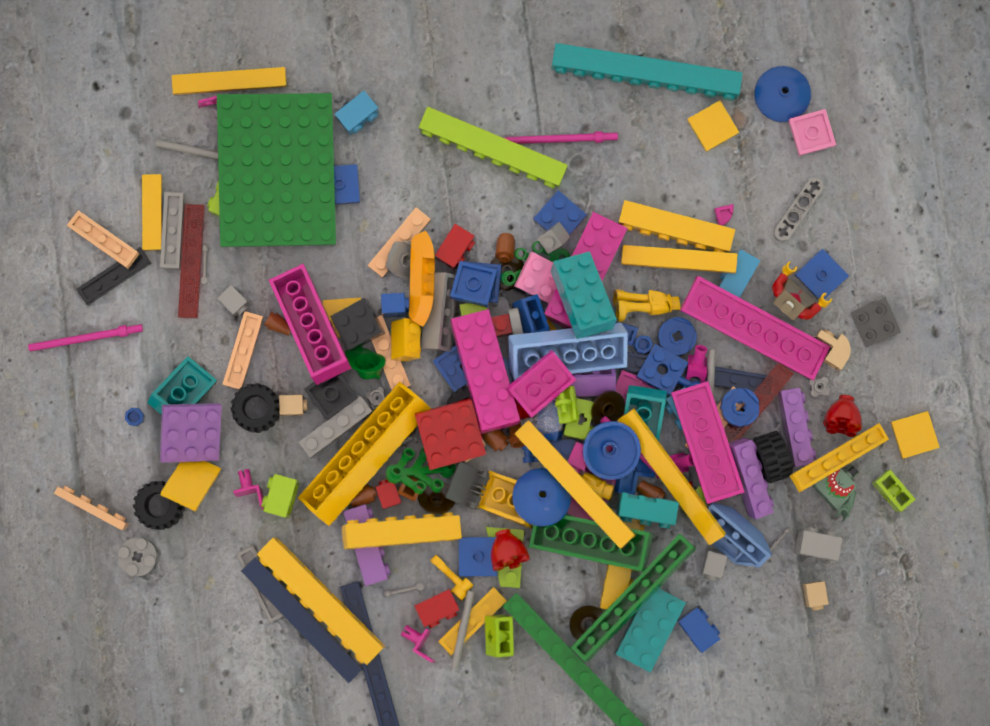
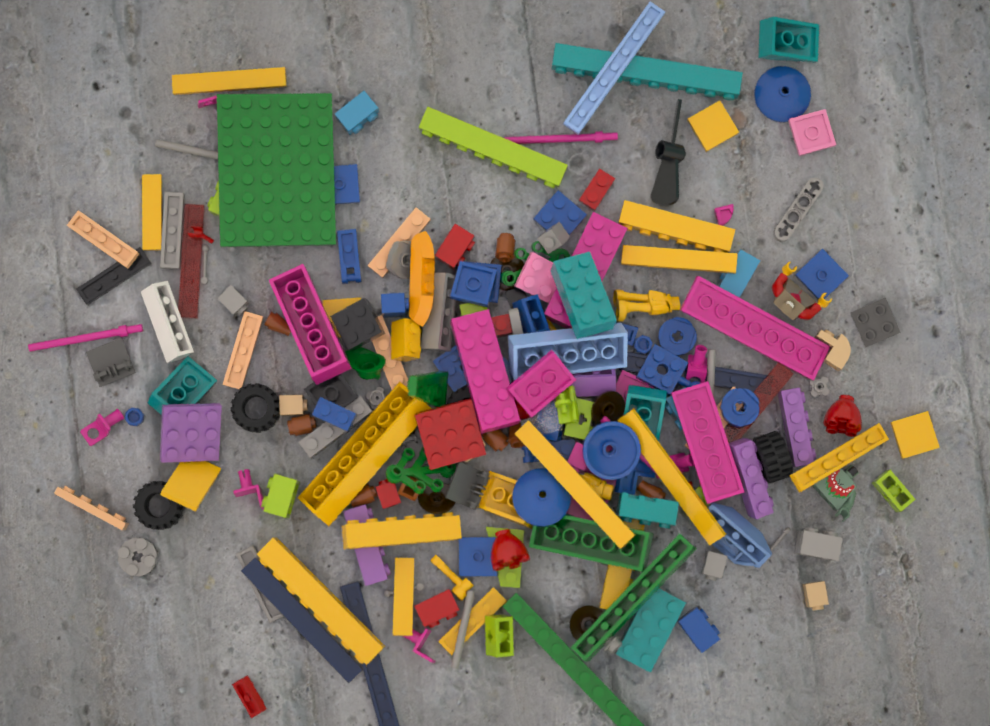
none -> dark pink bracket [80,409,124,446]
none -> dark grey hinge [86,338,136,387]
none -> white brick [141,281,194,363]
none -> red hand [188,226,214,244]
none -> red plate [232,675,267,718]
none -> dark orange brick [287,414,317,436]
none -> blue brick [312,397,357,432]
none -> blue plate [337,229,362,284]
none -> yellow tile [393,558,414,636]
none -> green wing [407,371,448,408]
none -> light blue tile [563,1,665,135]
none -> red plate [579,168,615,211]
none -> light grey plate [604,636,623,654]
none -> black piece [651,99,686,205]
none -> teal slope [758,17,819,62]

